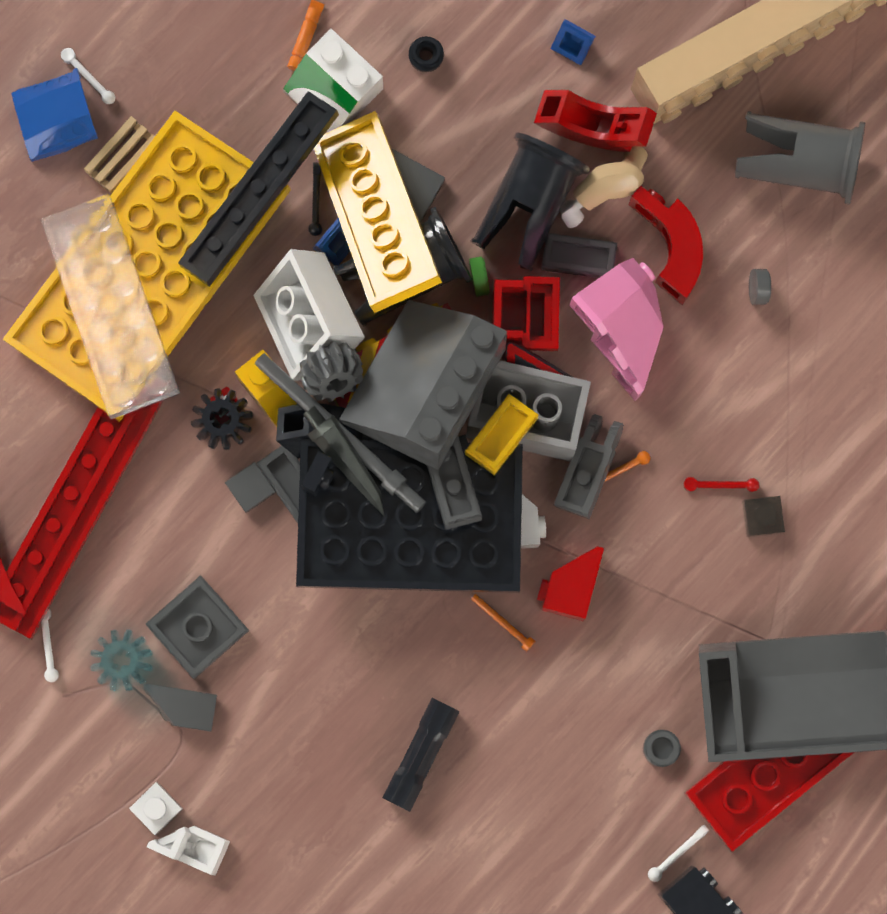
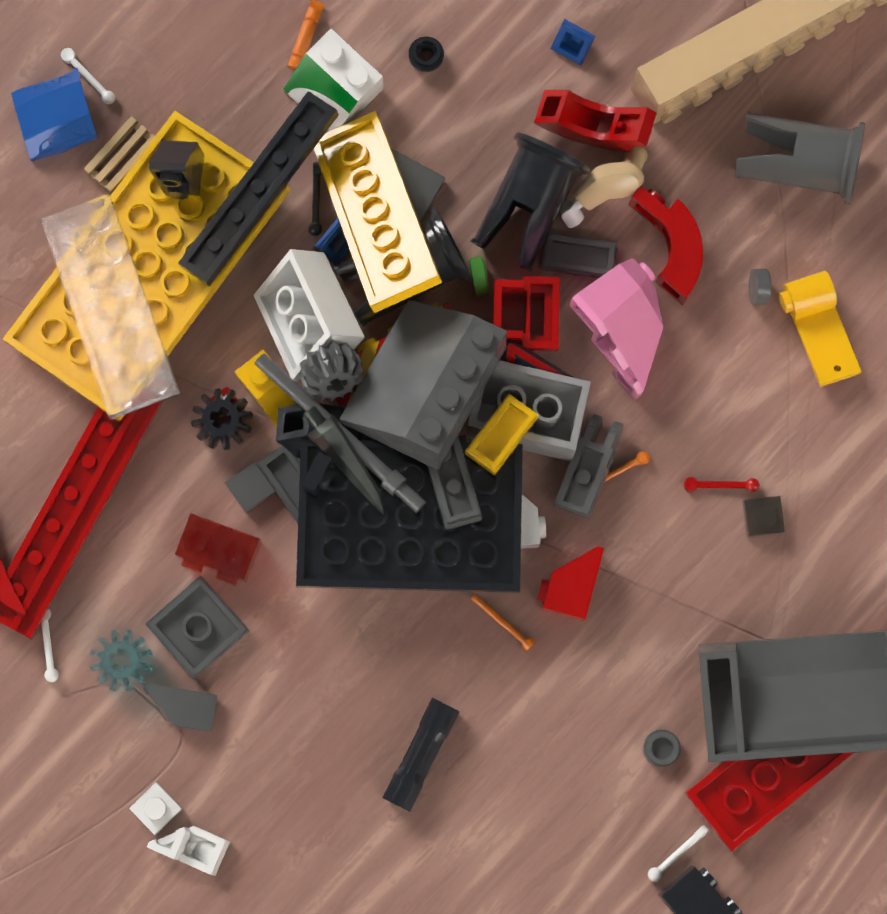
none -> slope [149,140,204,199]
none -> clear red brick [175,513,262,586]
none -> yellow door [779,270,862,387]

